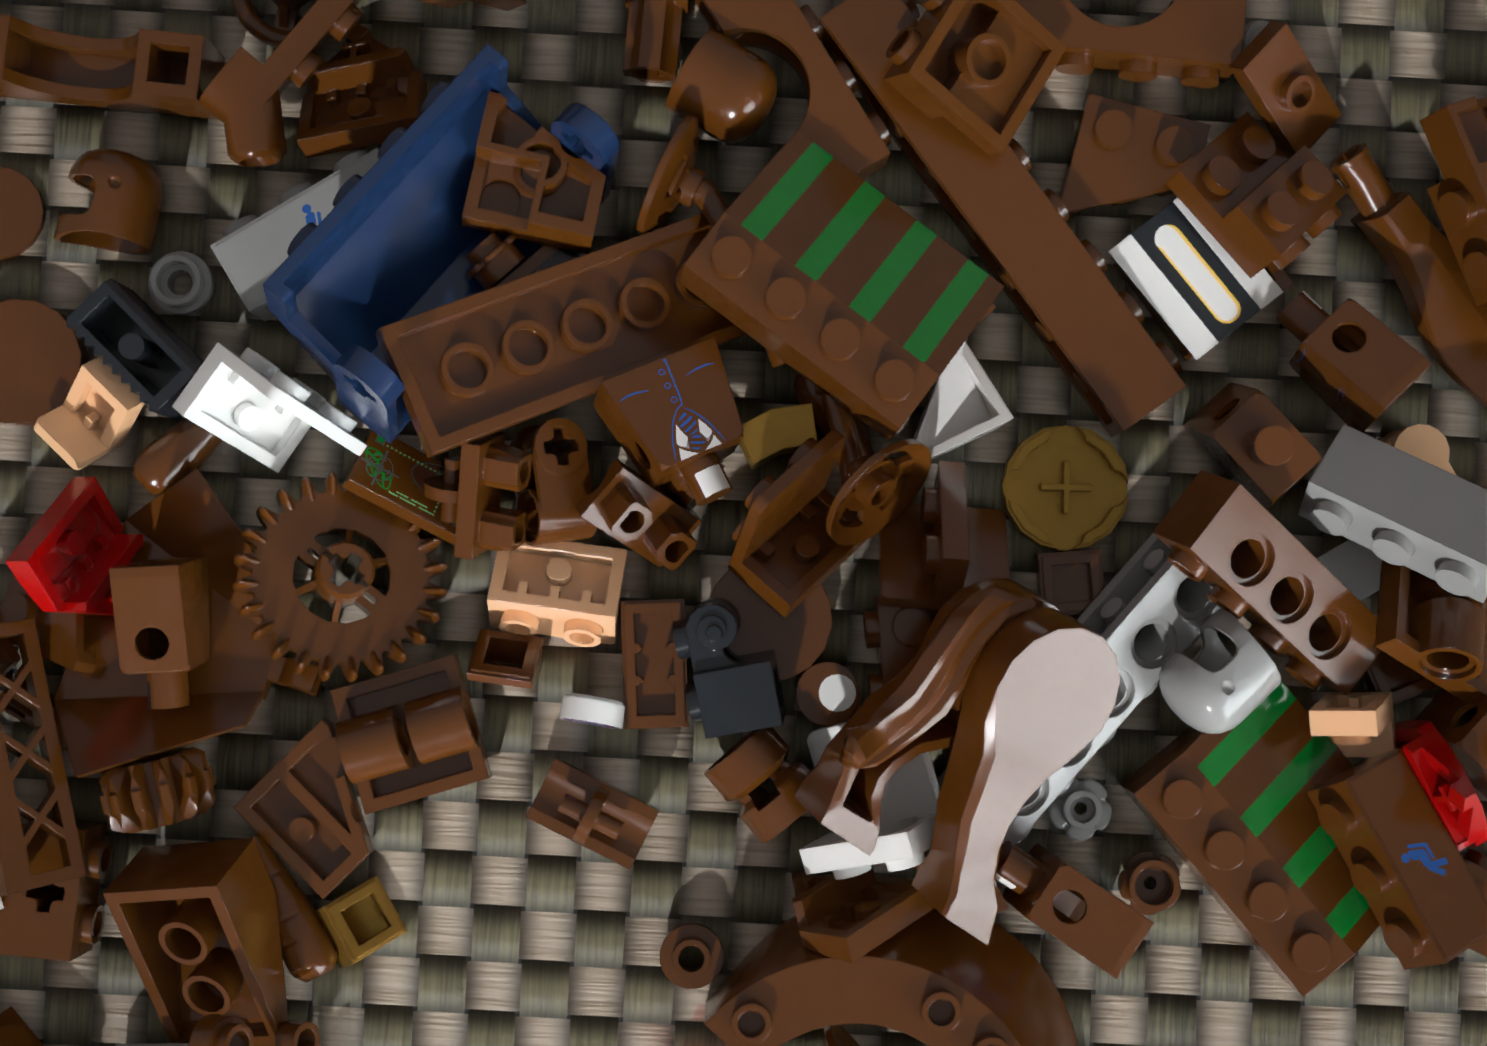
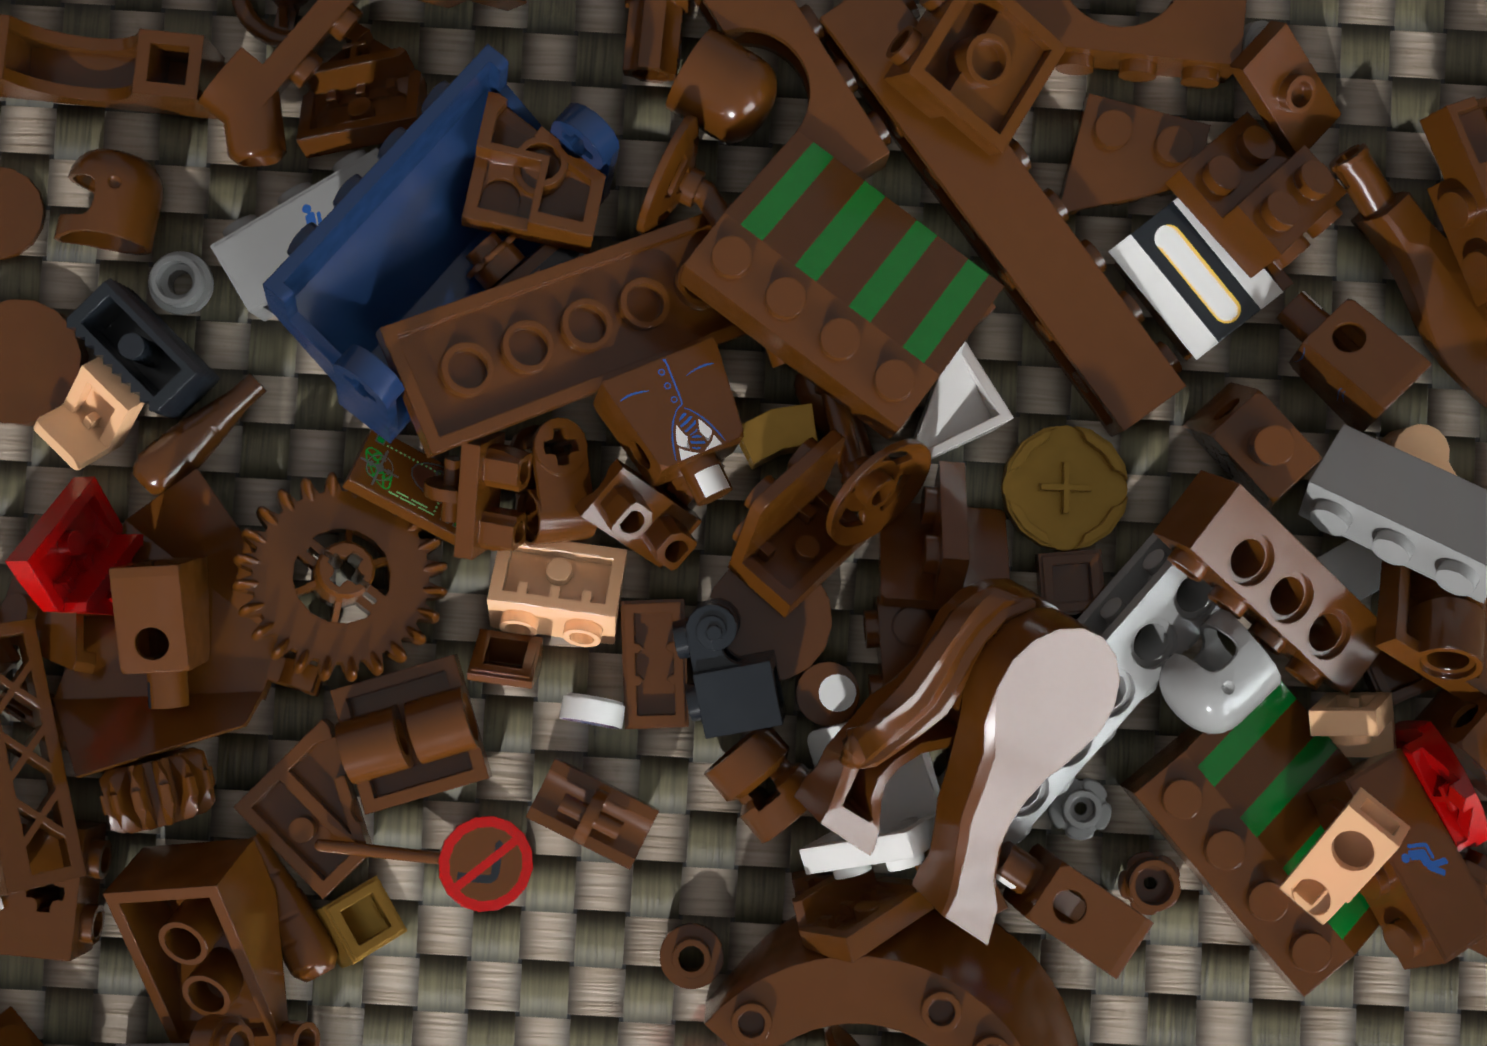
white bracket [172,342,367,473] -> none
none -> piece [314,815,533,912]
none -> light nougat leg [1279,787,1411,925]

